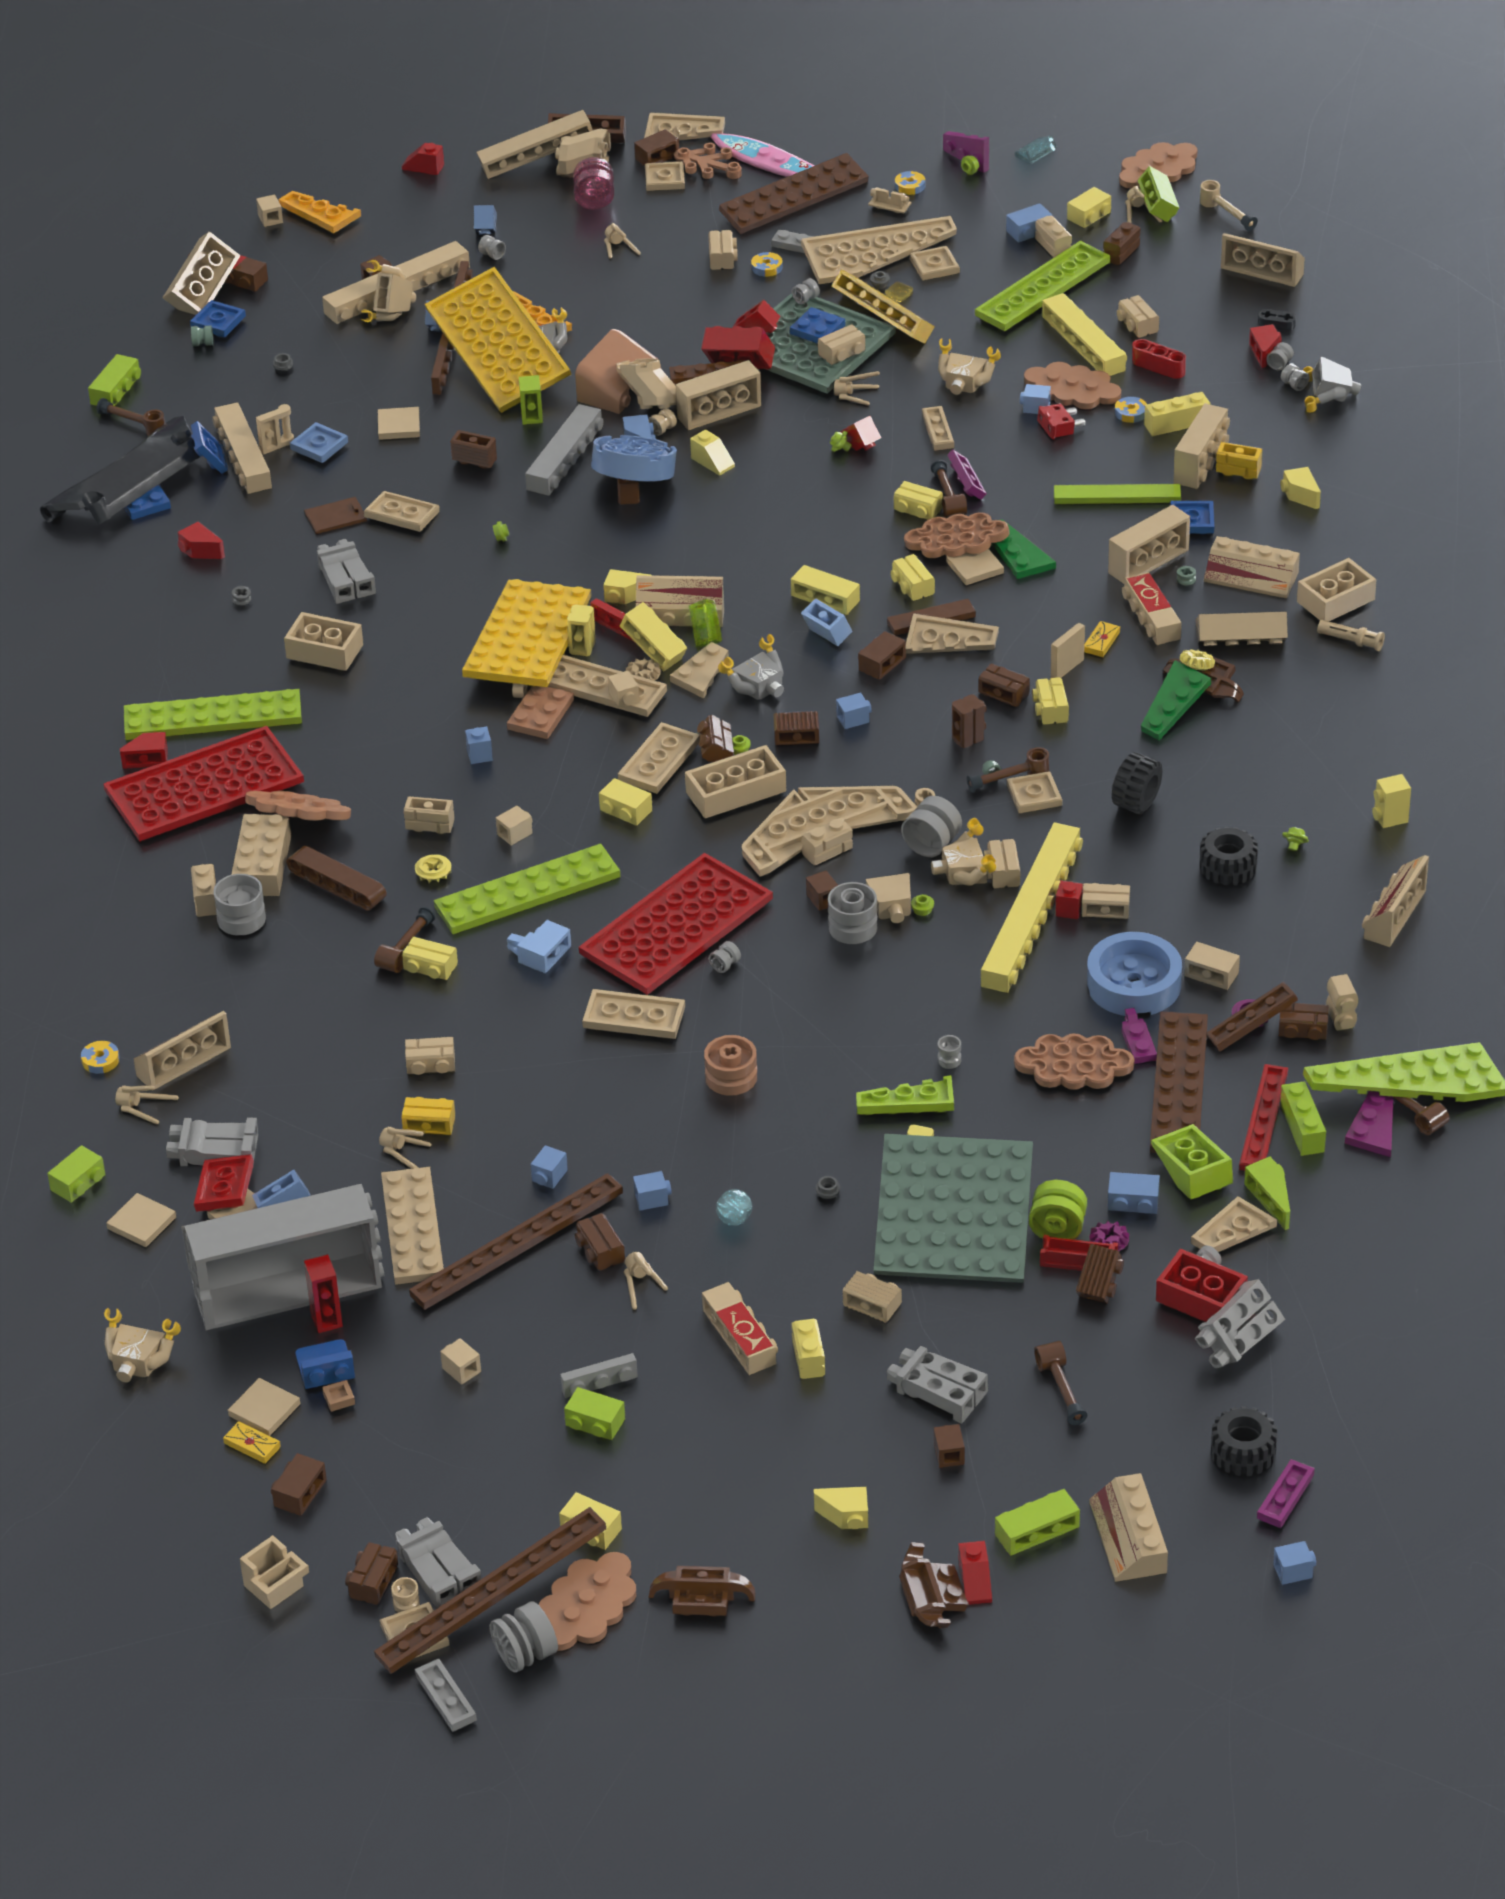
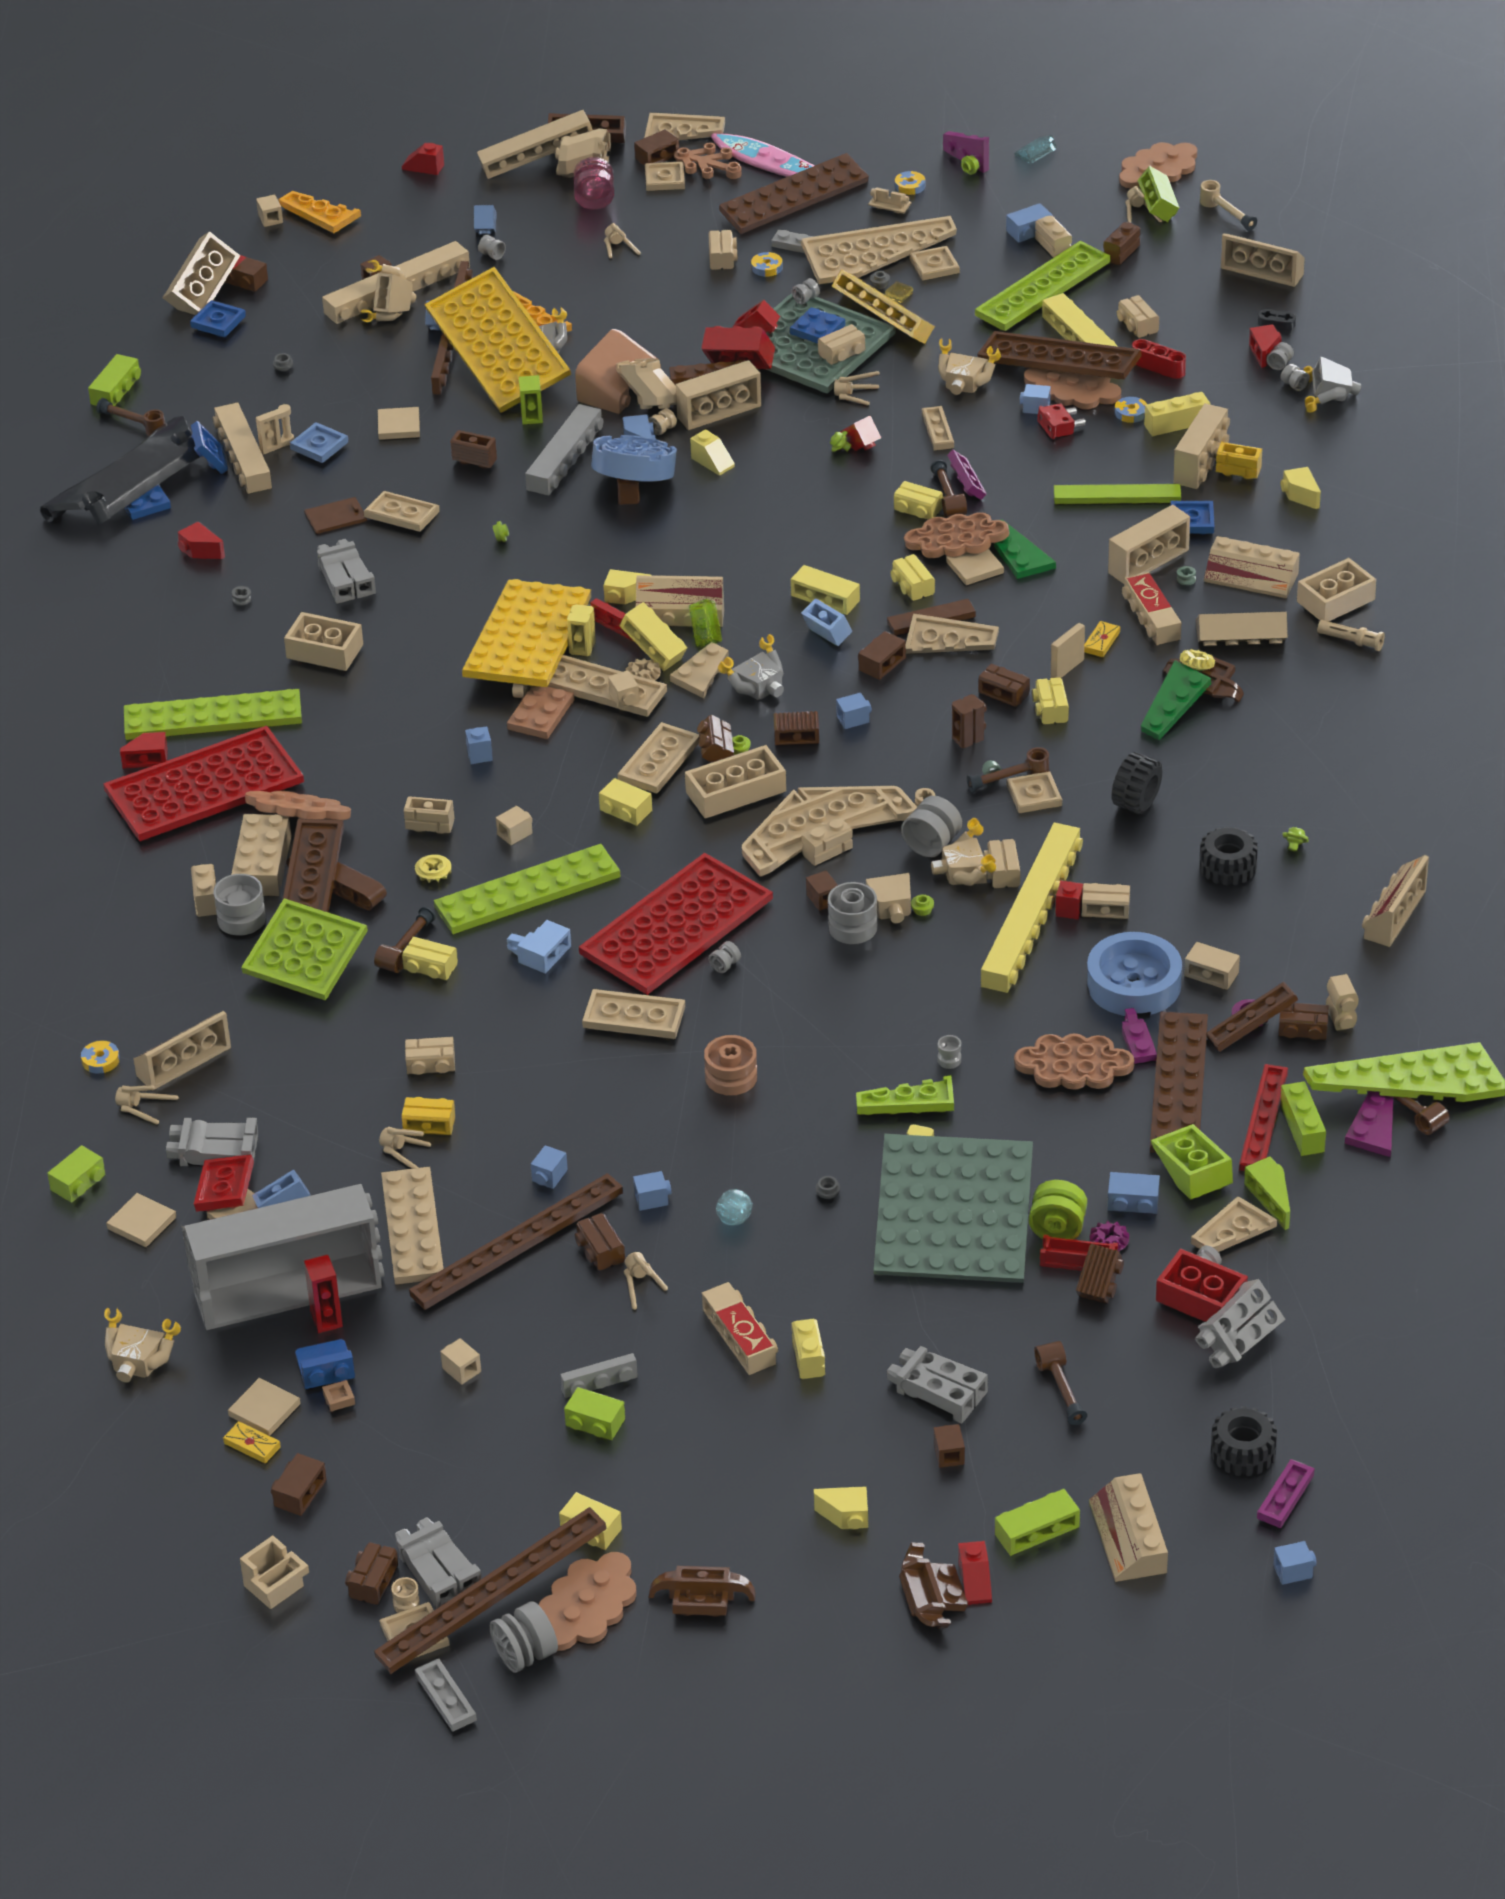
sand green wheel [191,325,213,346] -> none
tan brick [843,1271,902,1323] -> none
light yellow brick [1067,187,1111,228] -> none
light yellow brick [1372,774,1411,828] -> none
none -> lime plate [241,898,368,1001]
none -> reddish brown plate [282,819,344,912]
none -> reddish brown plate [977,331,1141,380]

